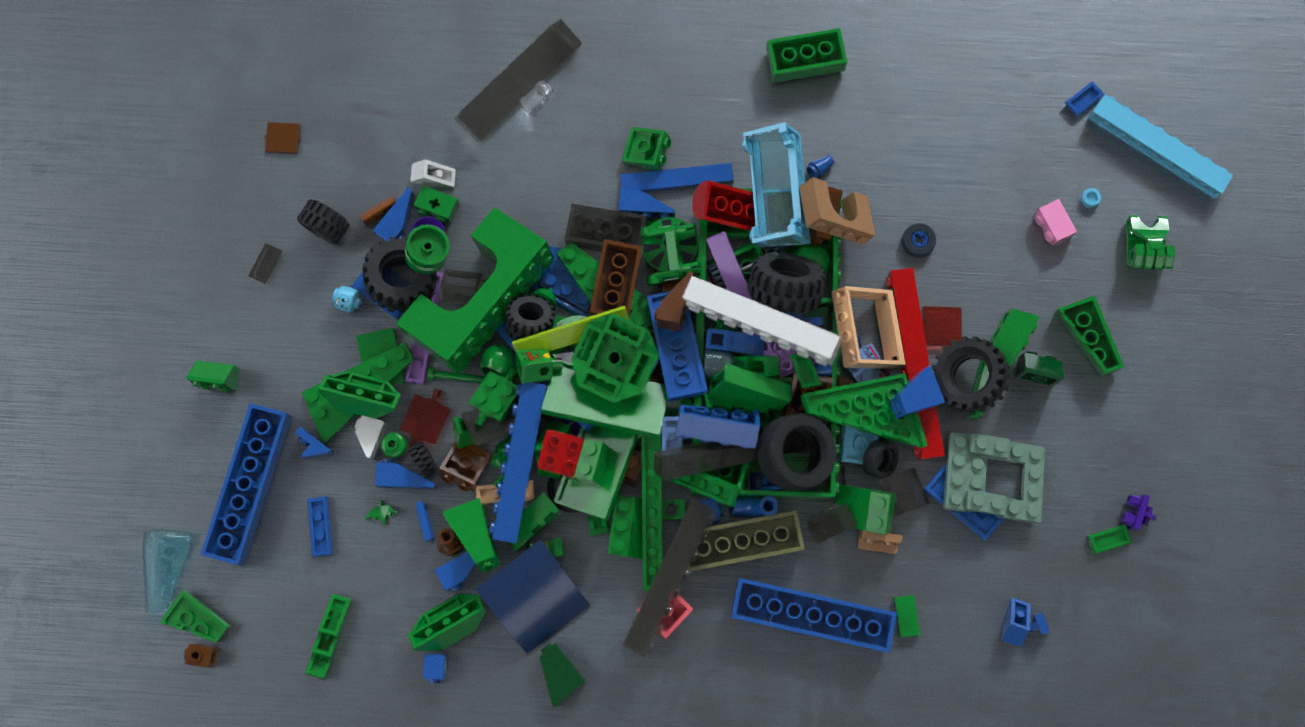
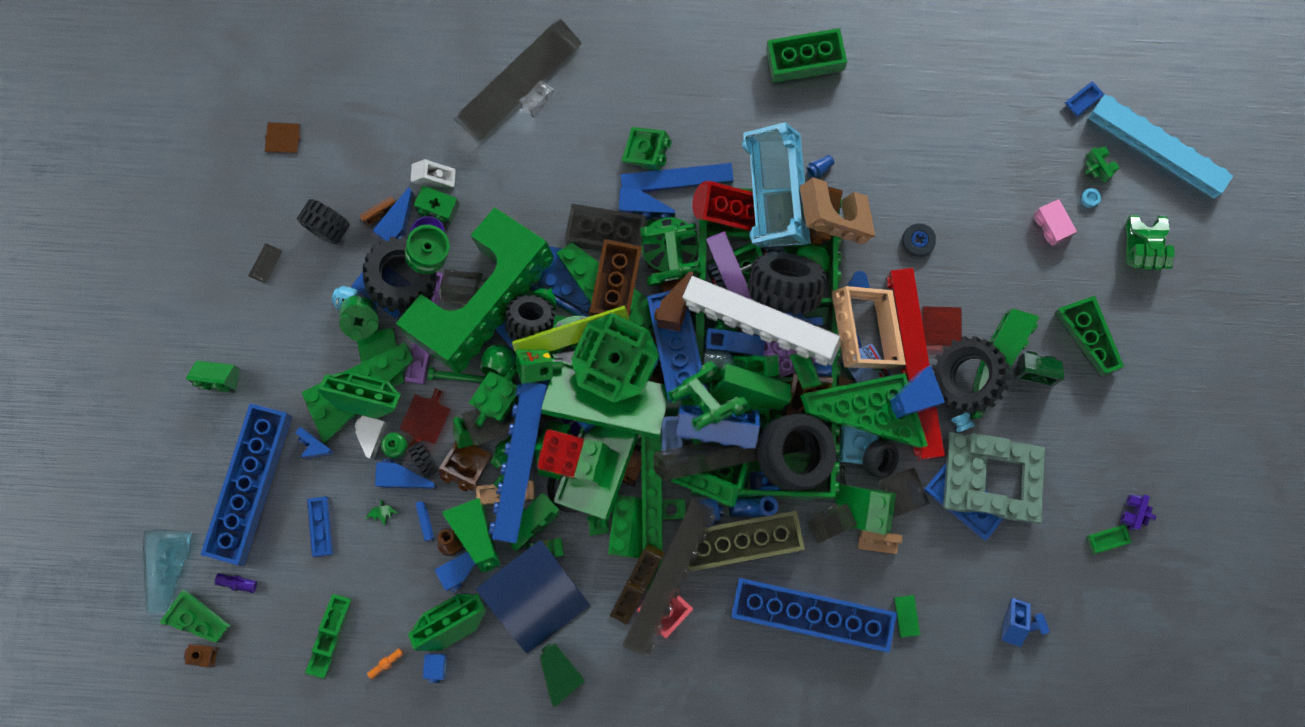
none -> dark purple pin [214,573,257,593]
none -> green brick [339,295,378,341]
none -> orange bar [367,648,404,680]
none -> dark brown slope [610,543,665,625]
none -> green connector [668,361,749,432]
none -> blue tile [847,271,870,288]
none -> medium azure wheel [951,412,975,433]
none -> green hips [1085,146,1120,183]

